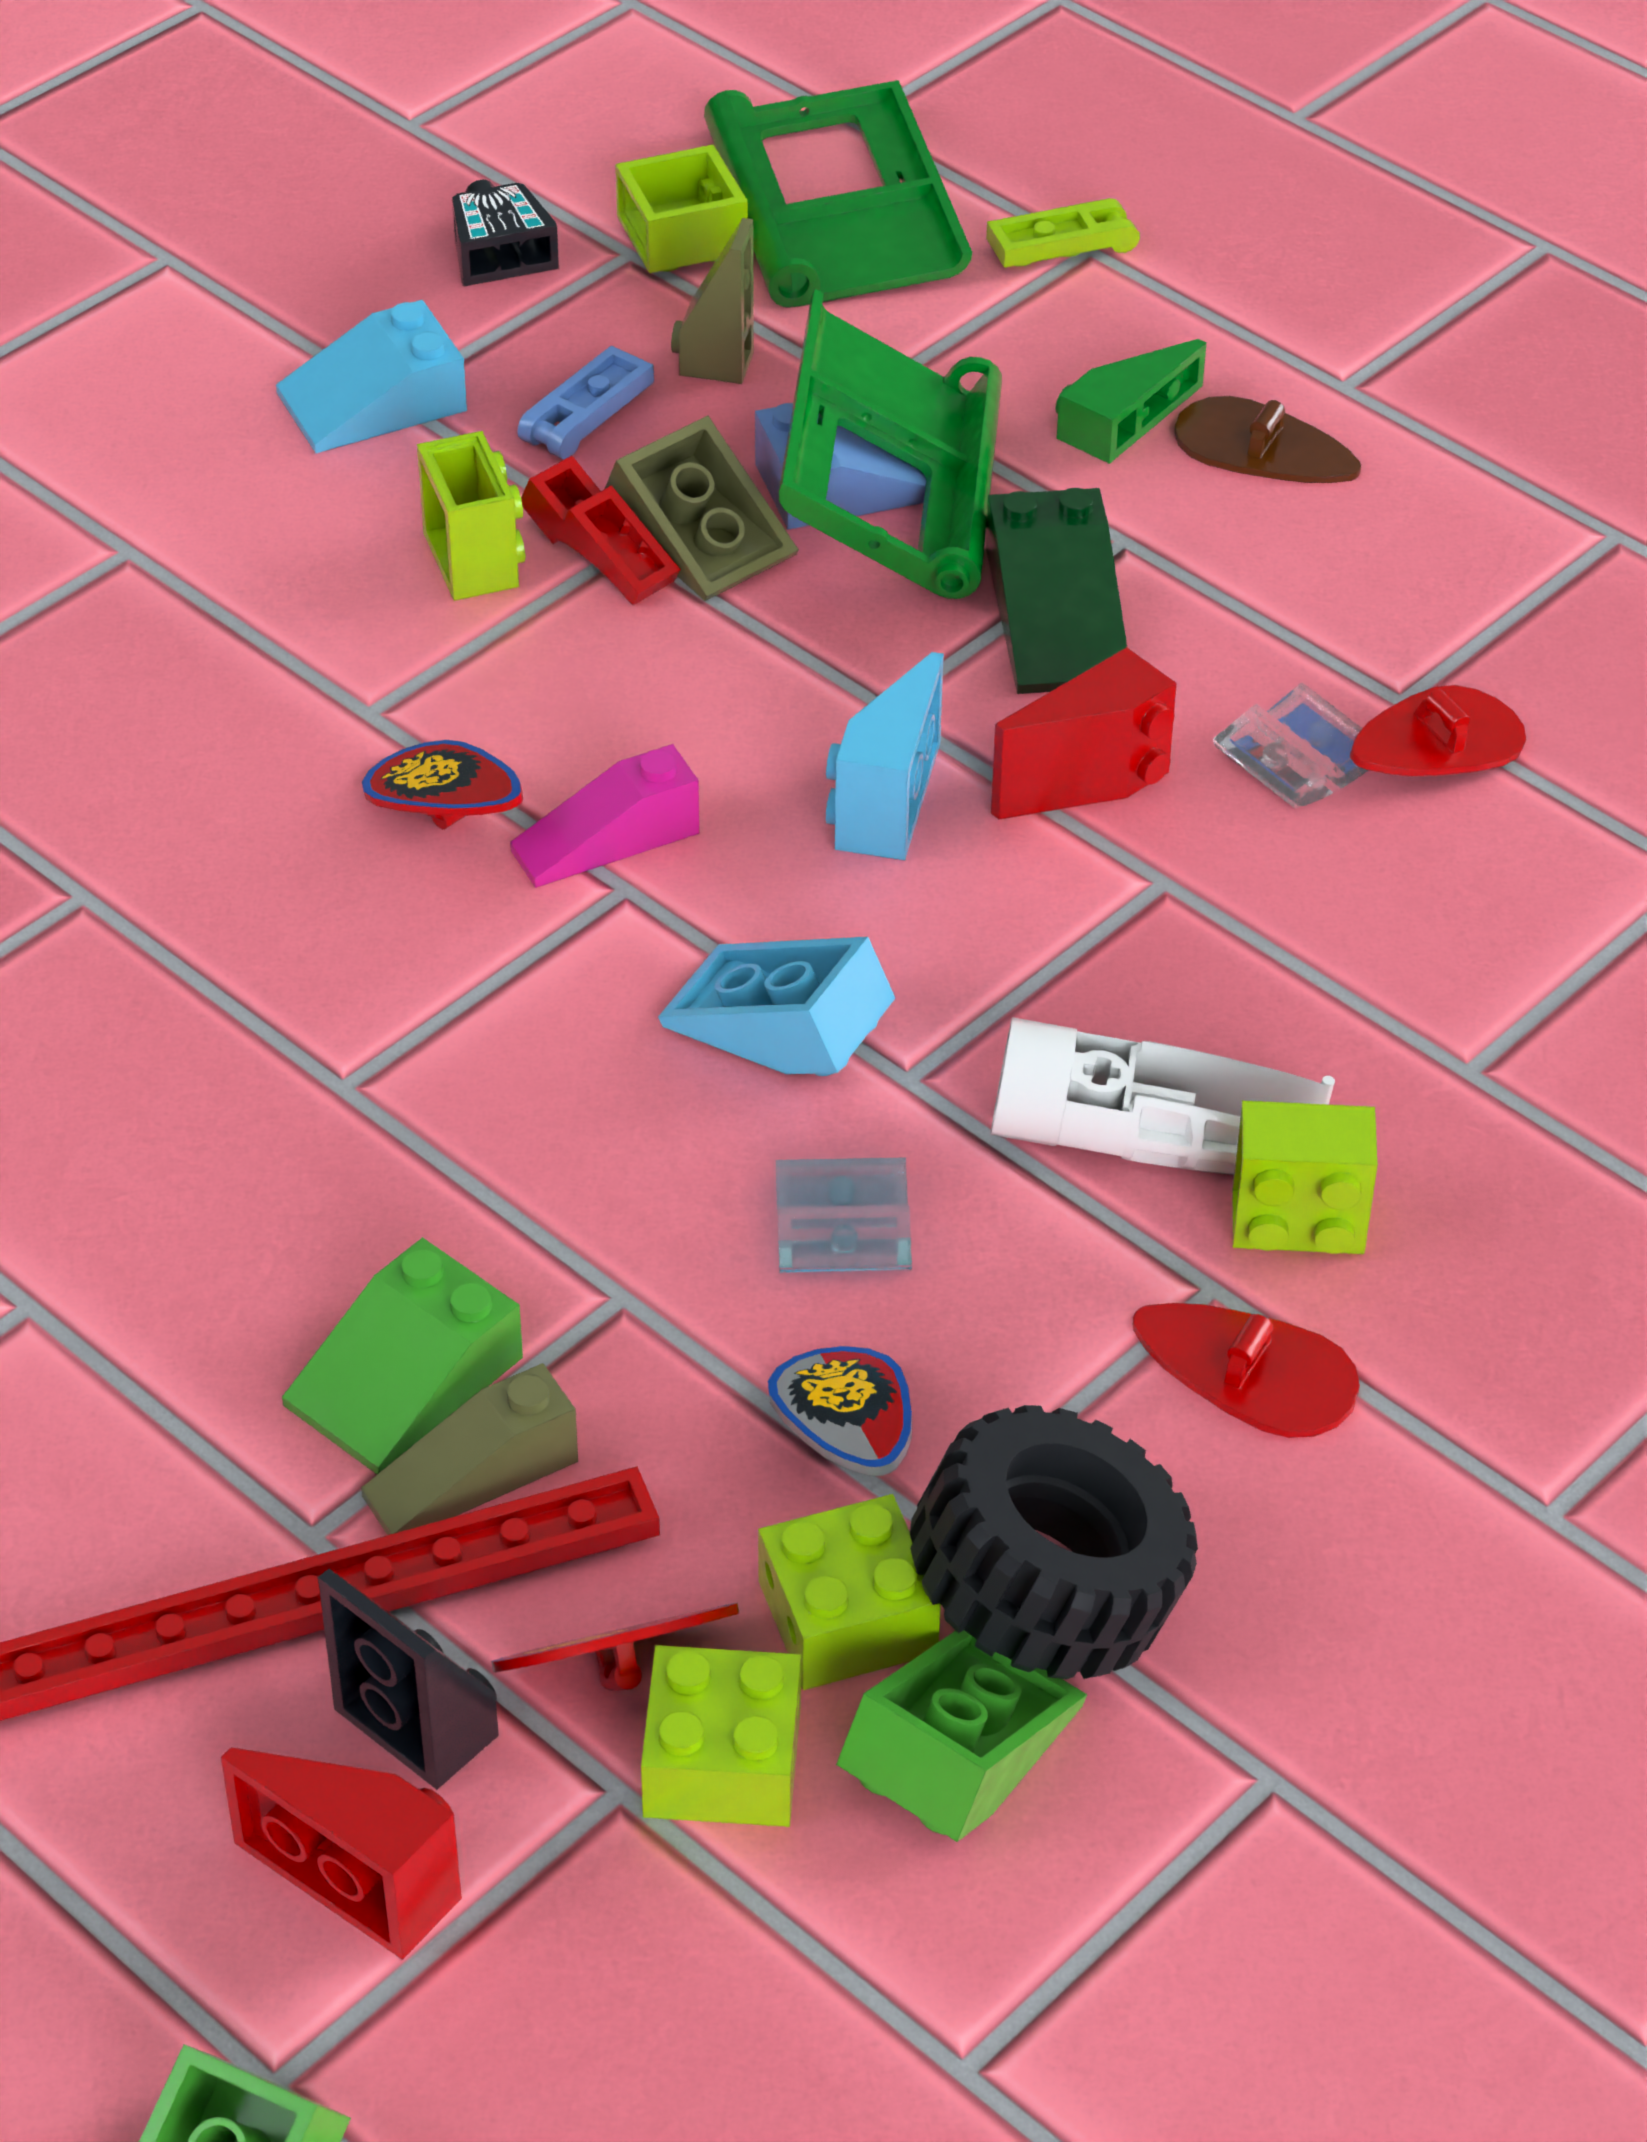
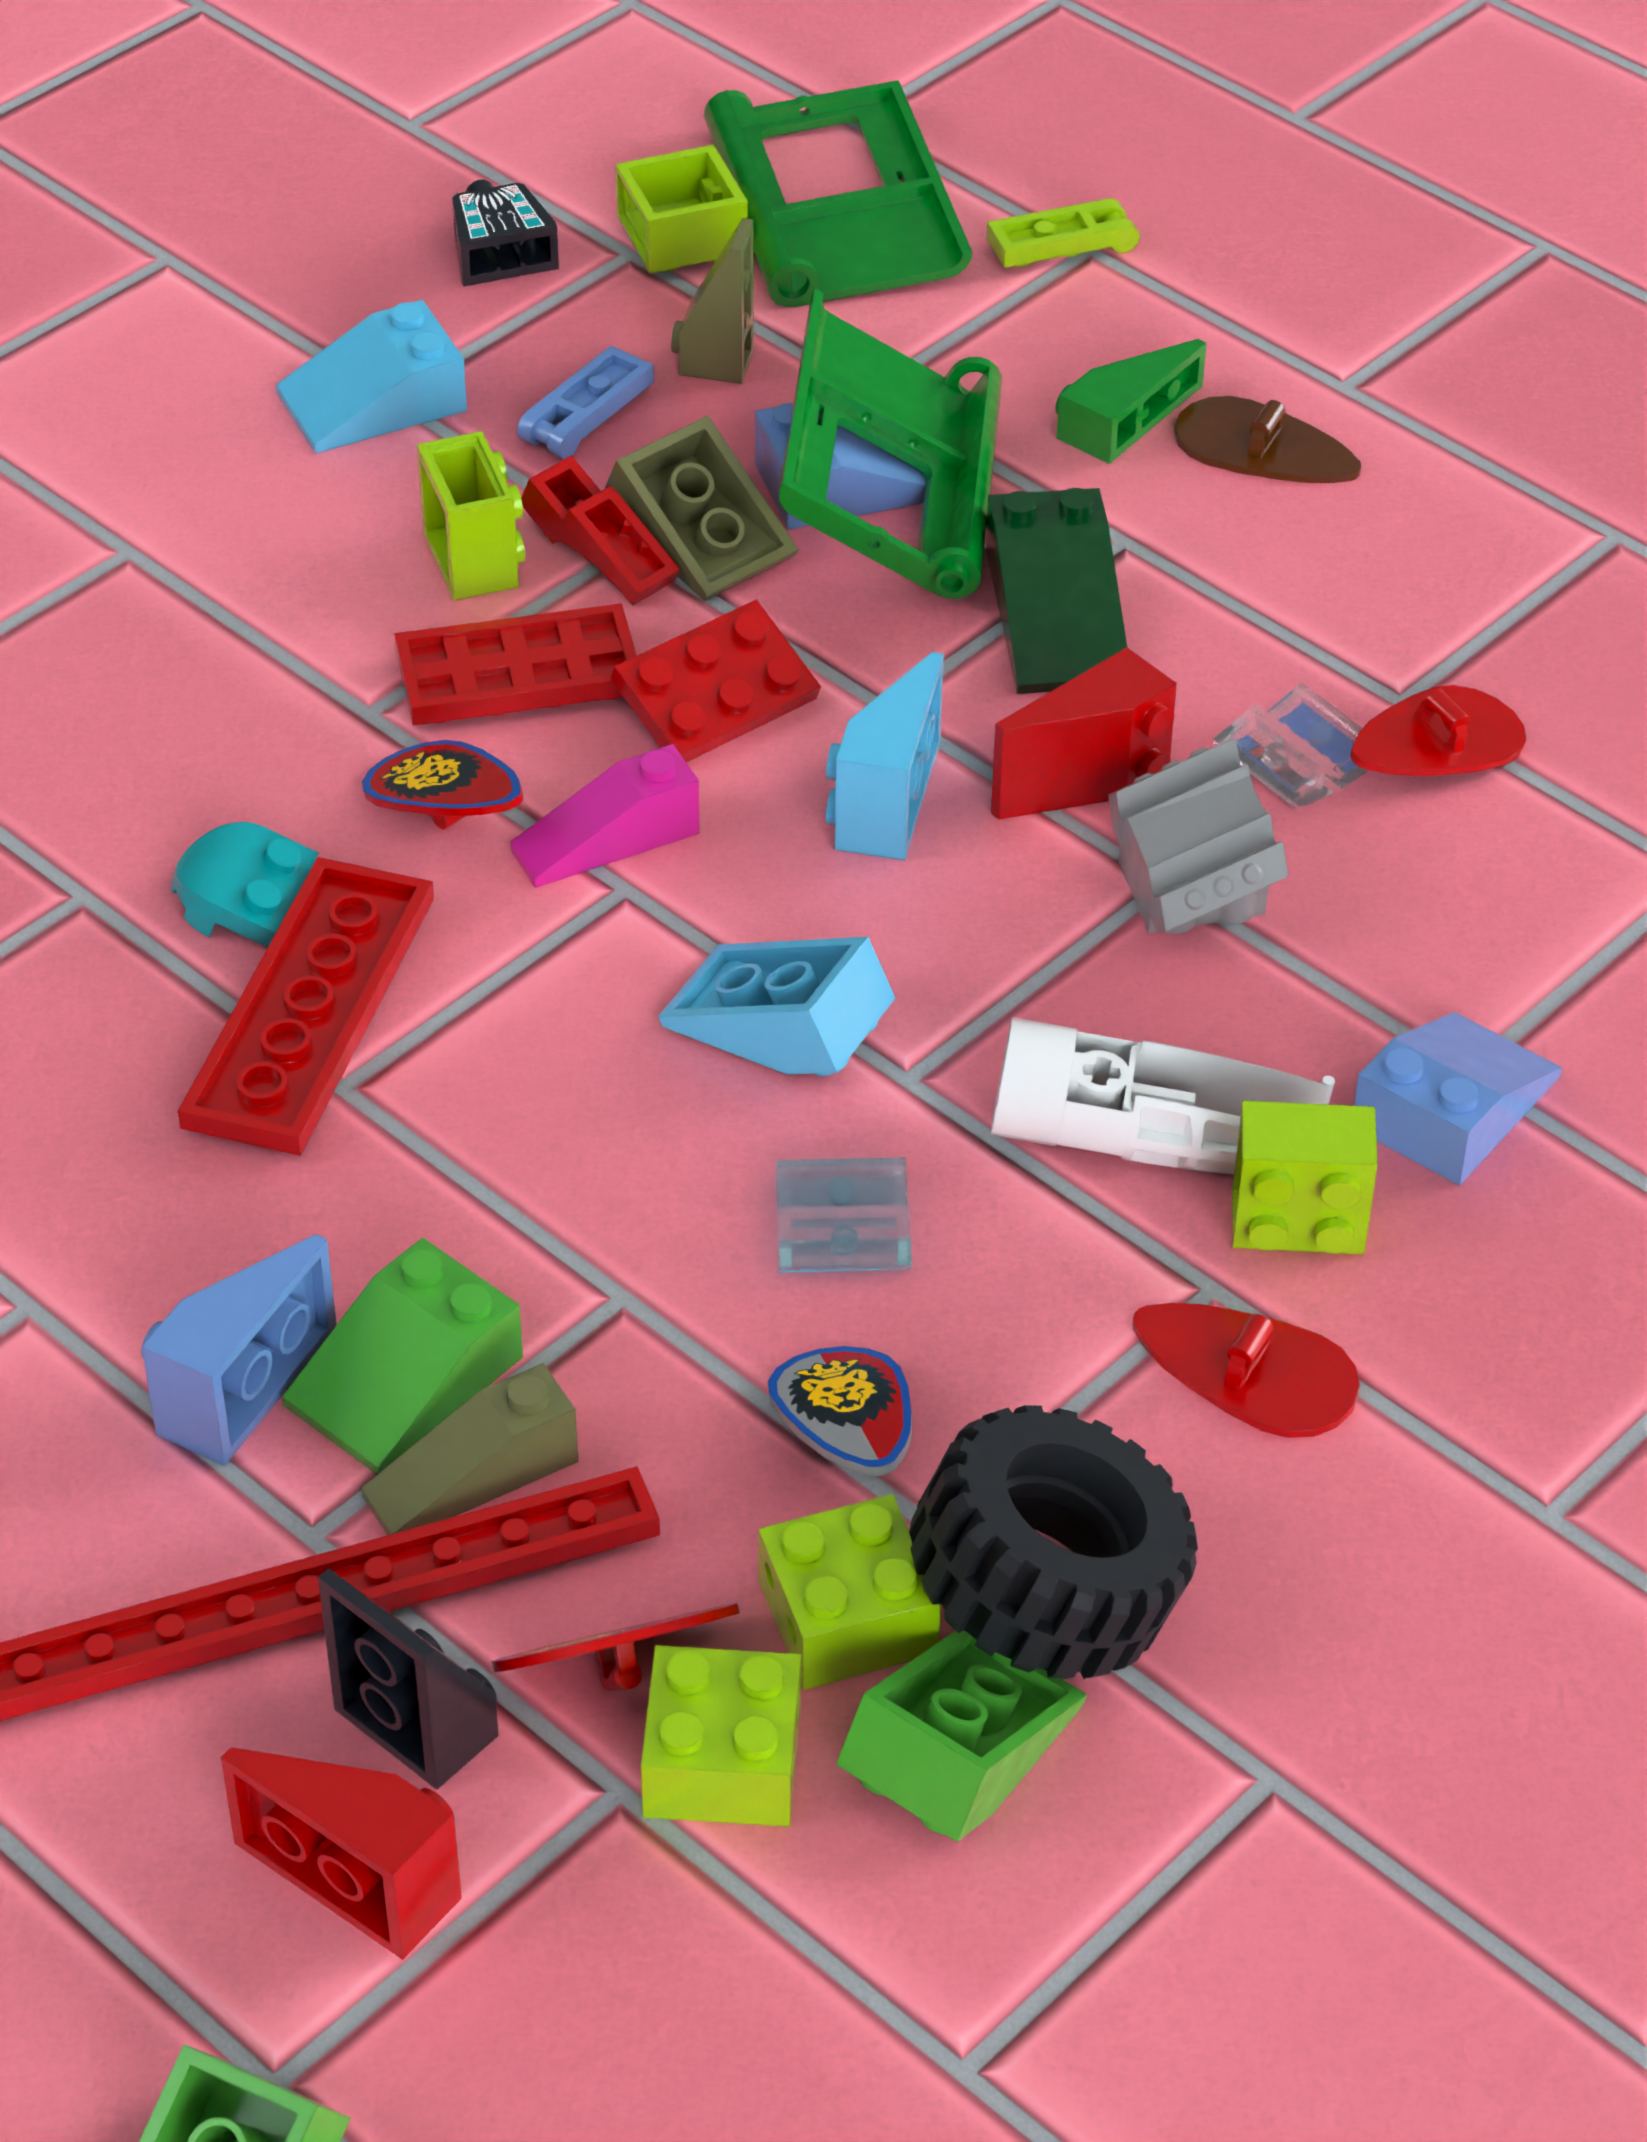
none -> medium blue slope [142,1234,337,1466]
none -> teal slope [171,822,319,948]
none -> red plate [178,857,434,1156]
none -> red plate [394,603,637,726]
none -> red plate [610,599,821,762]
none -> light grey slope [1108,738,1288,934]
none -> medium blue slope [1354,1012,1562,1186]

